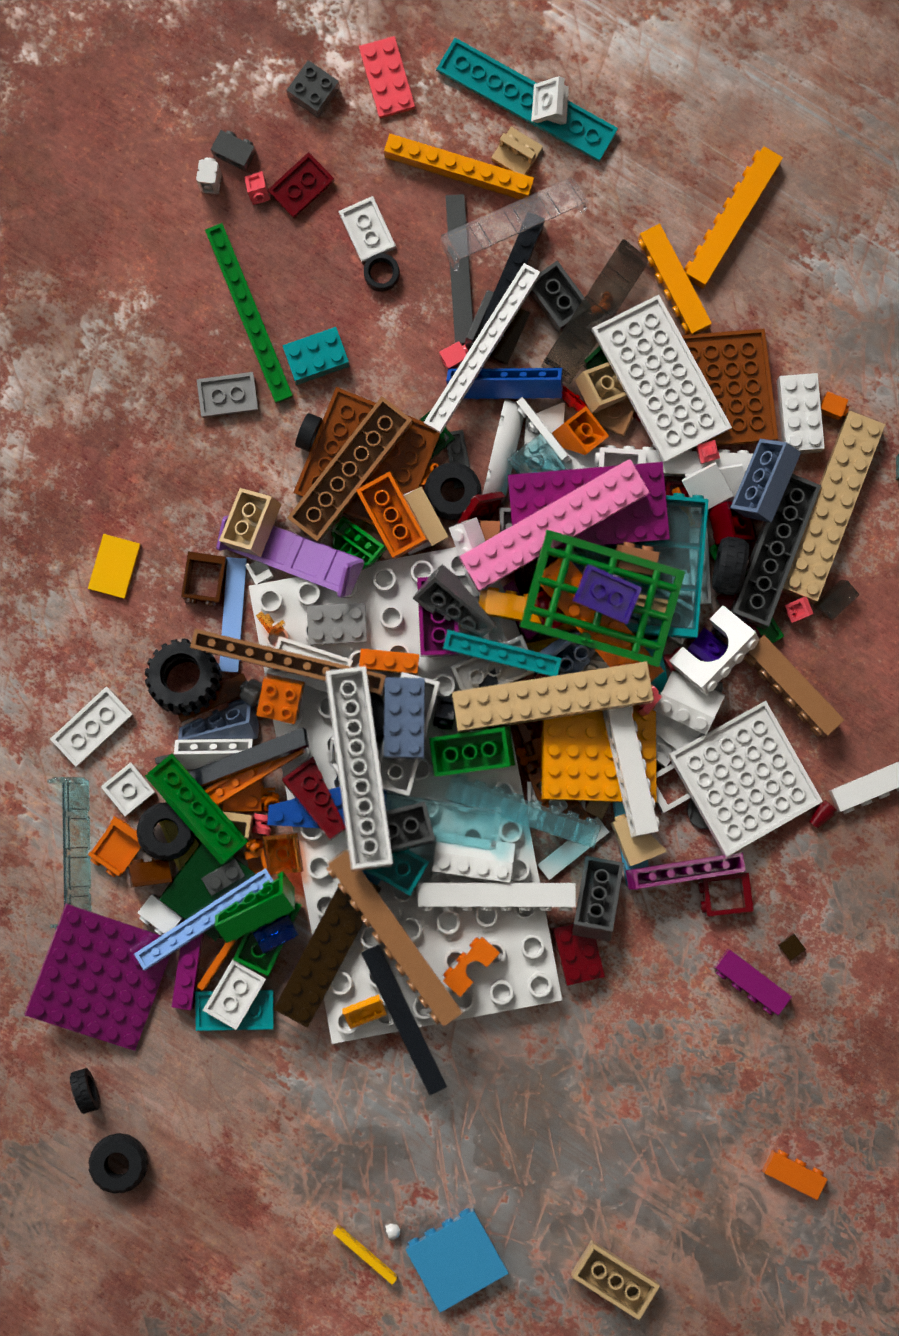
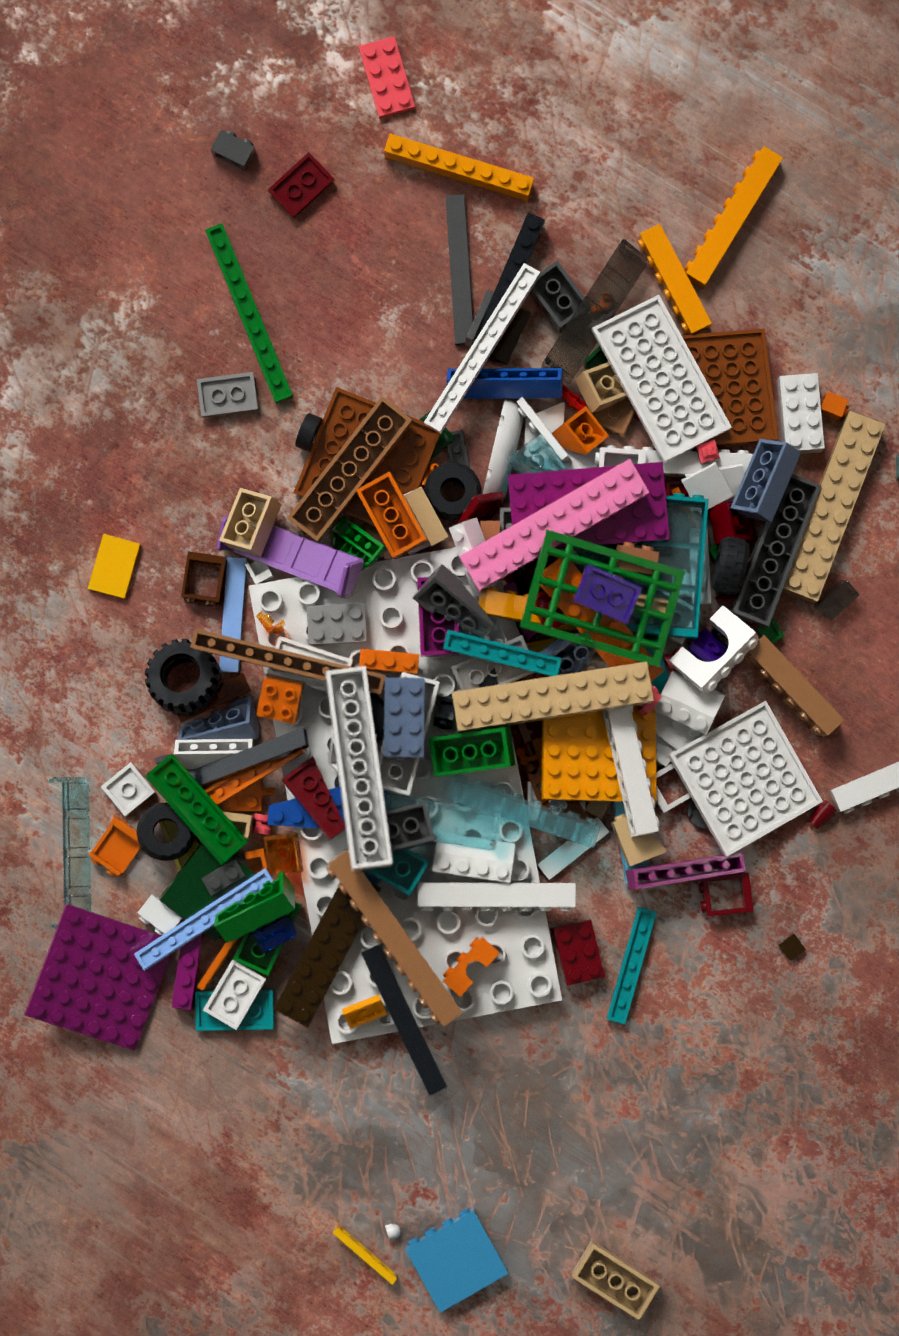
white plate [50,686,133,767] -> none
black tyre [70,1068,100,1114] -> none
black tyre [88,1133,148,1194] -> none
reddish brown slope [128,858,172,888] -> none
white brick [196,157,222,194] -> none
dark grey head [240,679,262,708] -> none
coral bracket [245,171,270,205] -> none
orange arm [245,839,263,853] -> none
orange plate [261,793,281,811] -> none
teal brick [282,327,350,386] -> none
dark grey brick [286,60,340,118] -> none
white tile [339,196,396,263] -> none
black tyre [364,254,399,292] -> none
teal plate [436,37,618,162] -> none
coral brick [439,341,468,371] -> none
clear piece [440,177,589,270] -> none
tan bracket [491,127,543,175] -> none
white bracket [531,76,569,125] -> none
dark grey brick [572,856,624,942] -> none
magenta brick [714,949,792,1016] -> none
orange brick [762,1149,828,1200] -> none
coral bracket [785,596,814,623] -> none
none -> teal plate [606,907,657,1024]

